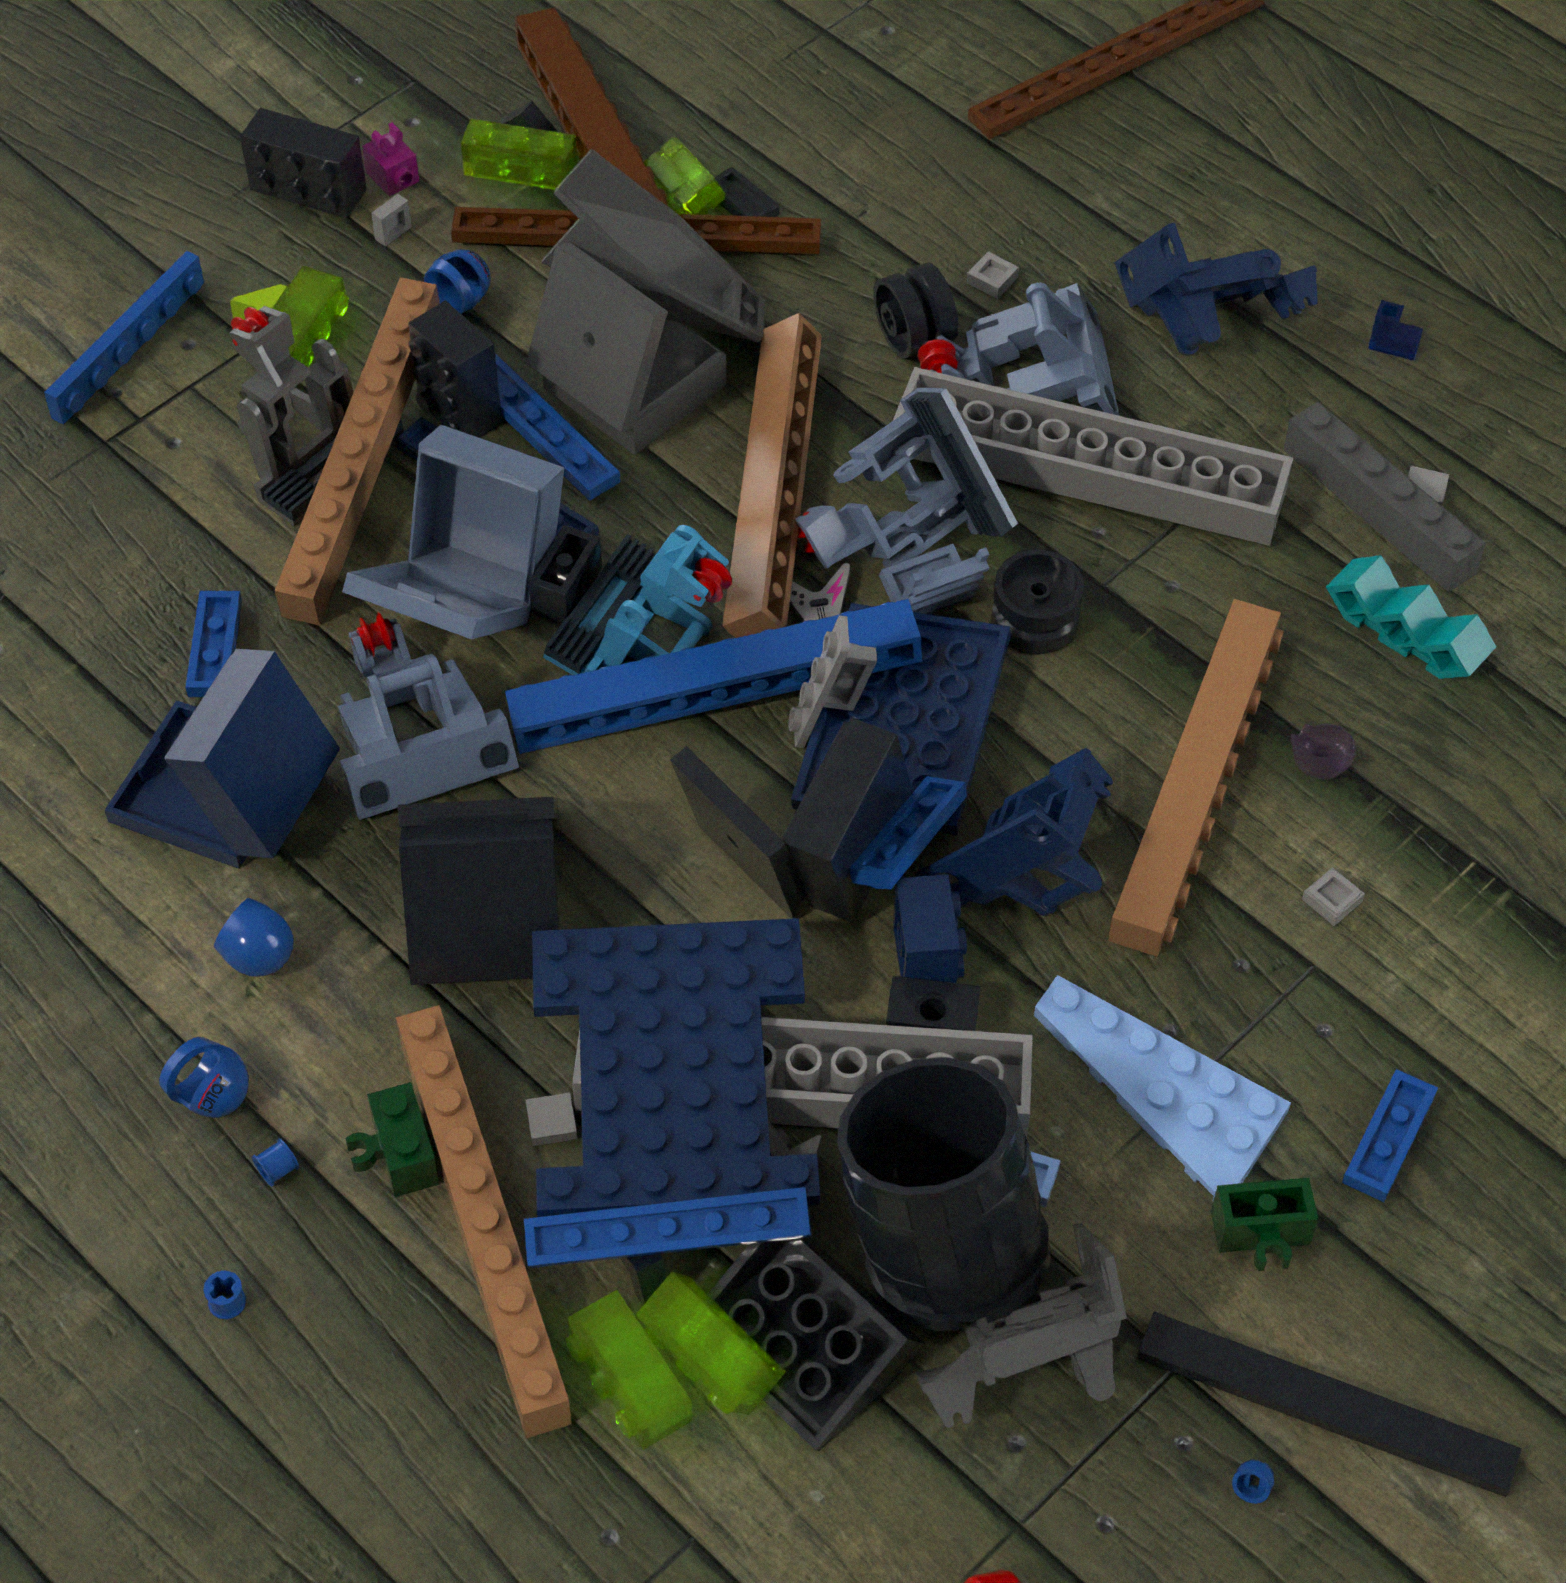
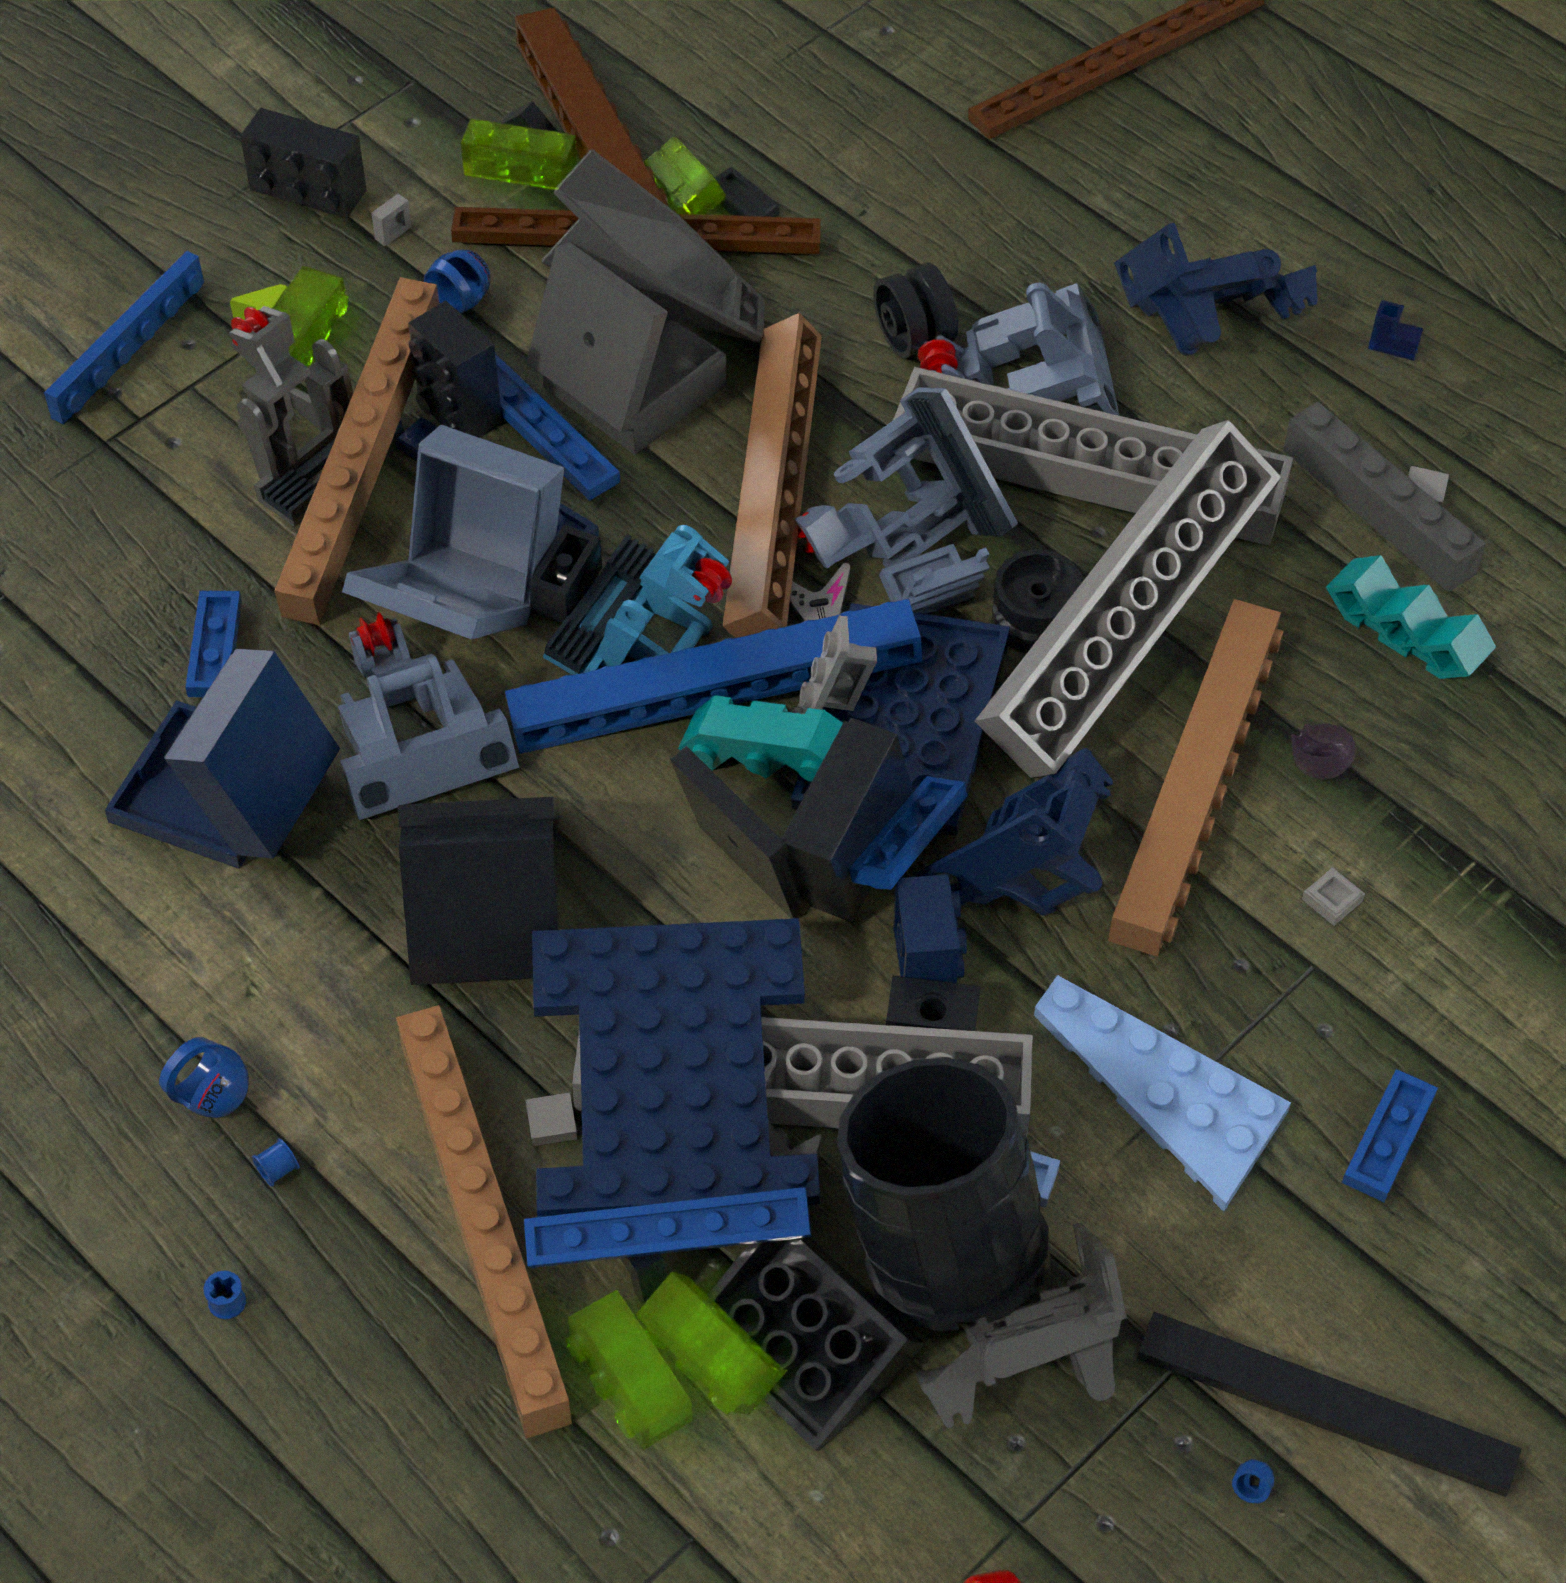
blue helmet [214,898,294,977] -> none
dark green brick [345,1082,439,1197] -> none
magenta brick [362,122,420,197] -> none
light grey tile [967,252,1019,299] -> none
dark green brick [1211,1178,1319,1271] -> none
none -> teal brick [678,695,843,782]
none -> light grey brick [975,420,1281,778]

